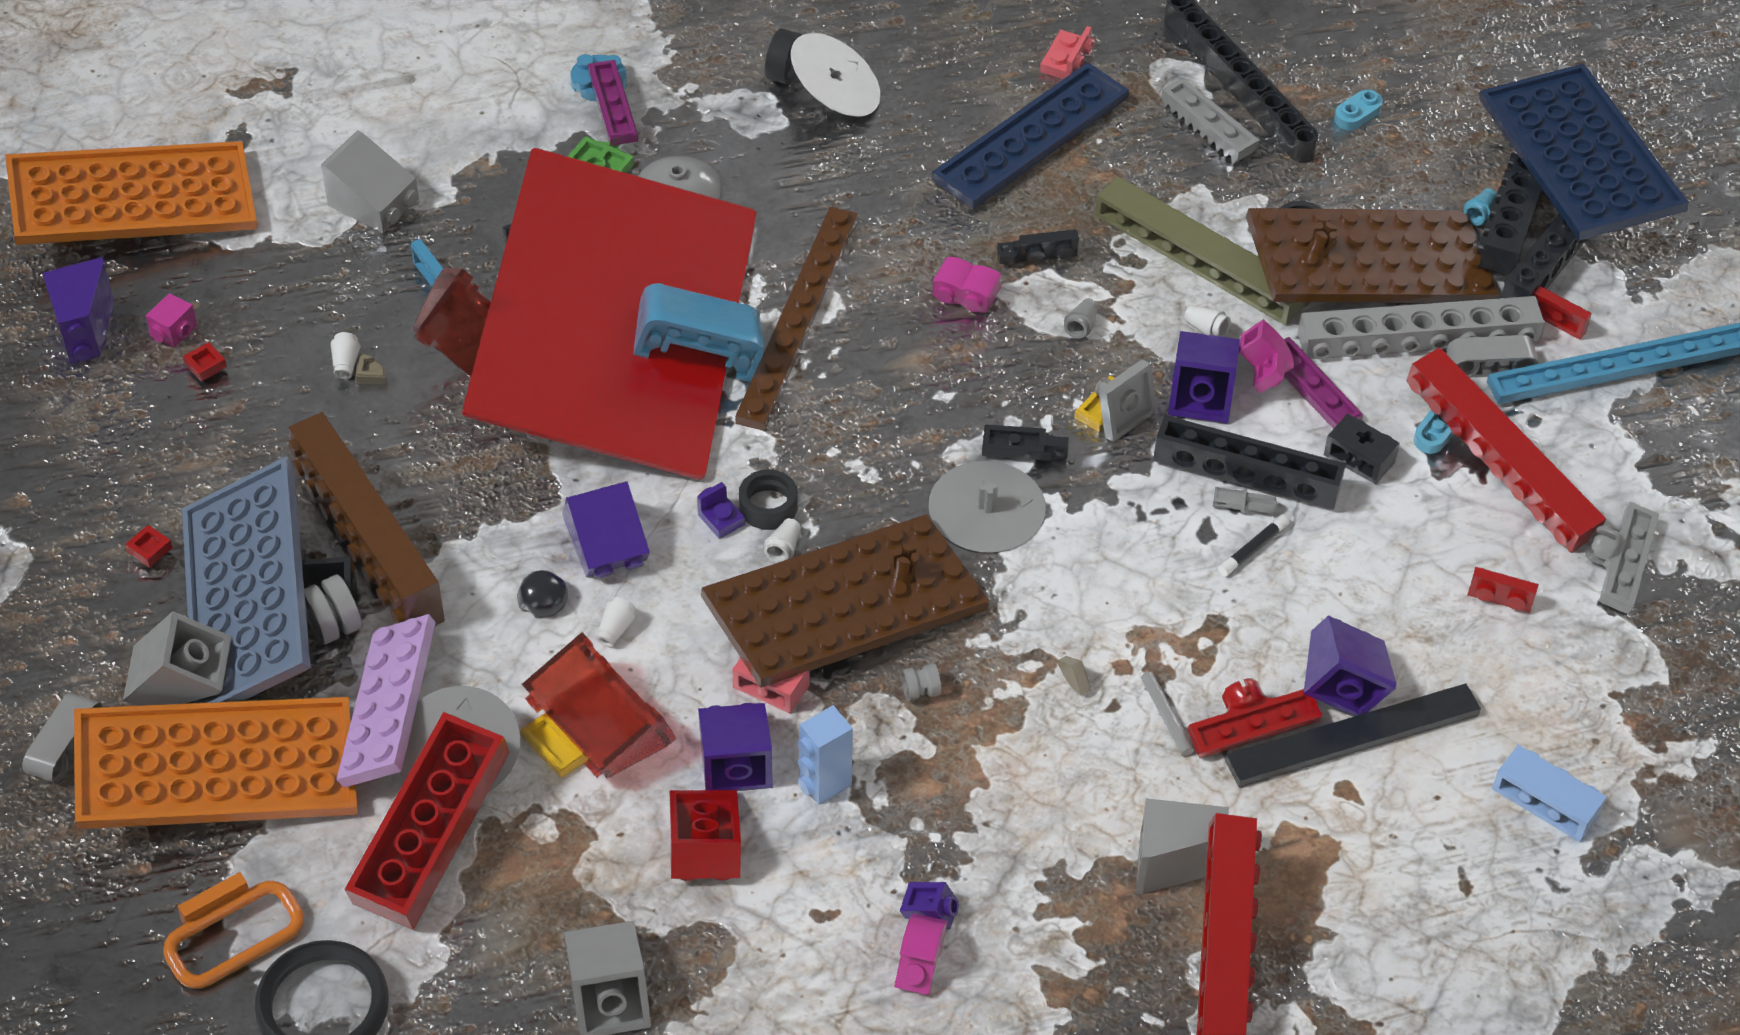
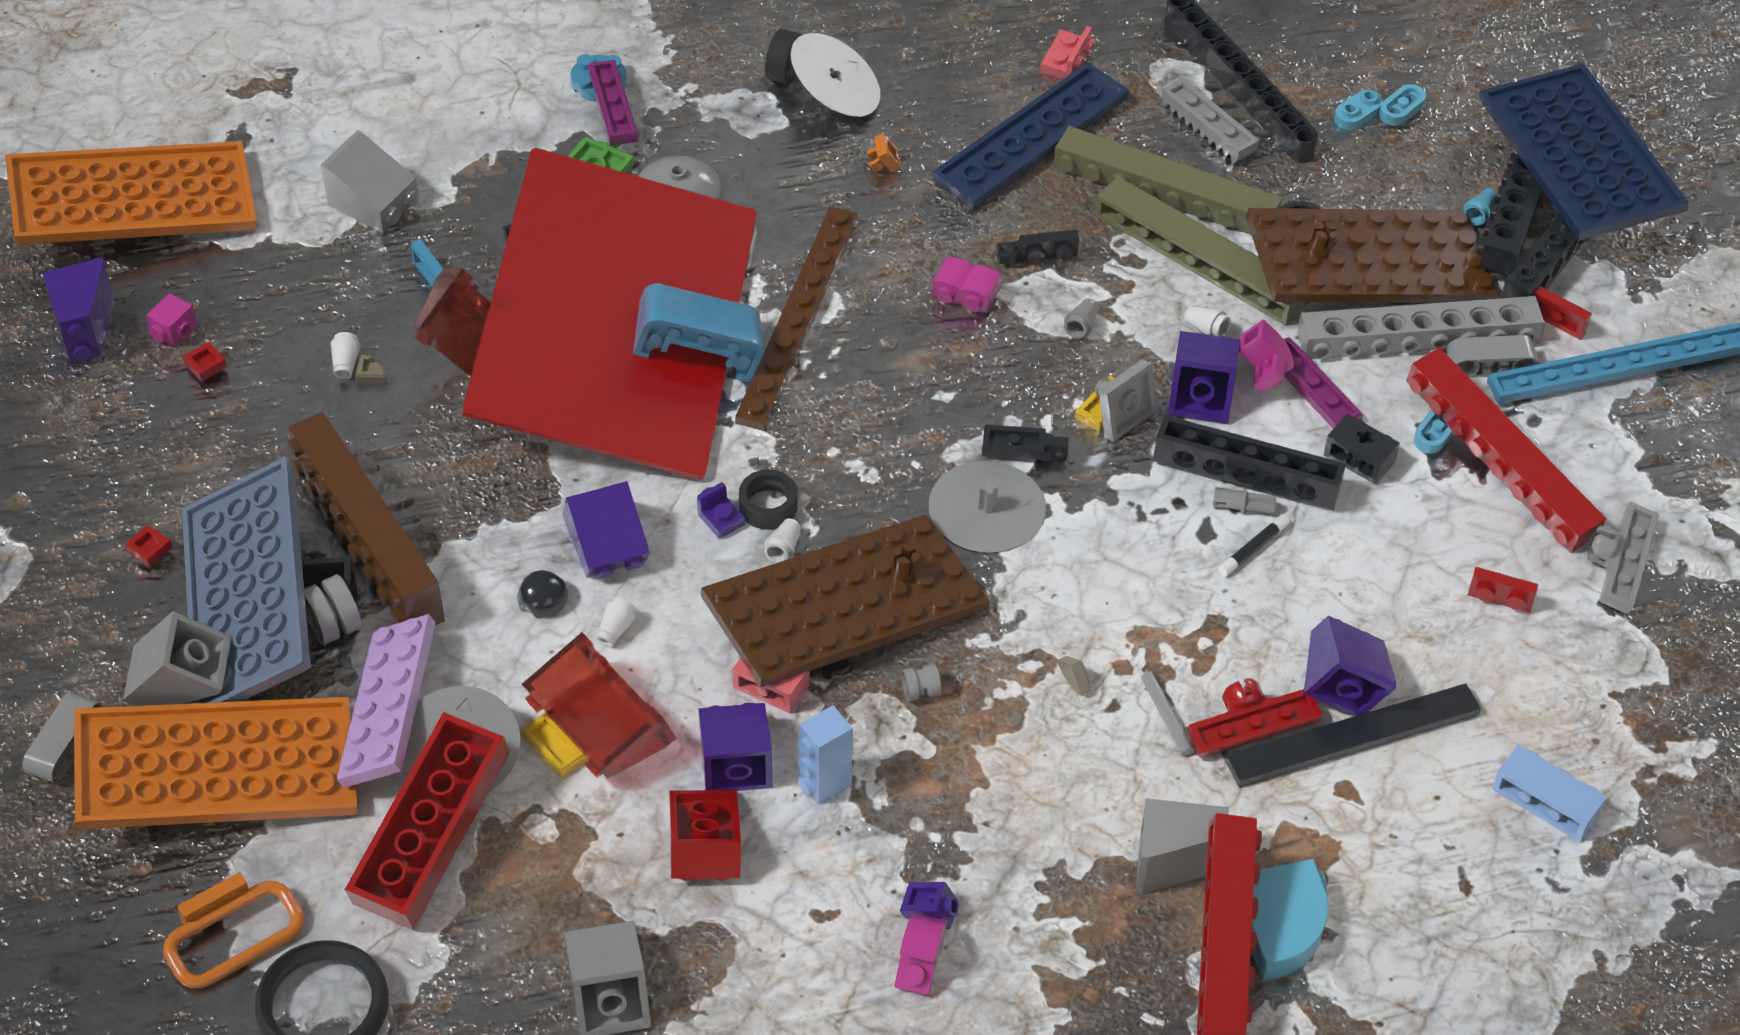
none -> orange tile [866,132,902,173]
none -> olive brick [1054,126,1282,235]
none -> medium azure brick [1251,859,1328,981]
none -> medium azure plate [1379,84,1426,126]

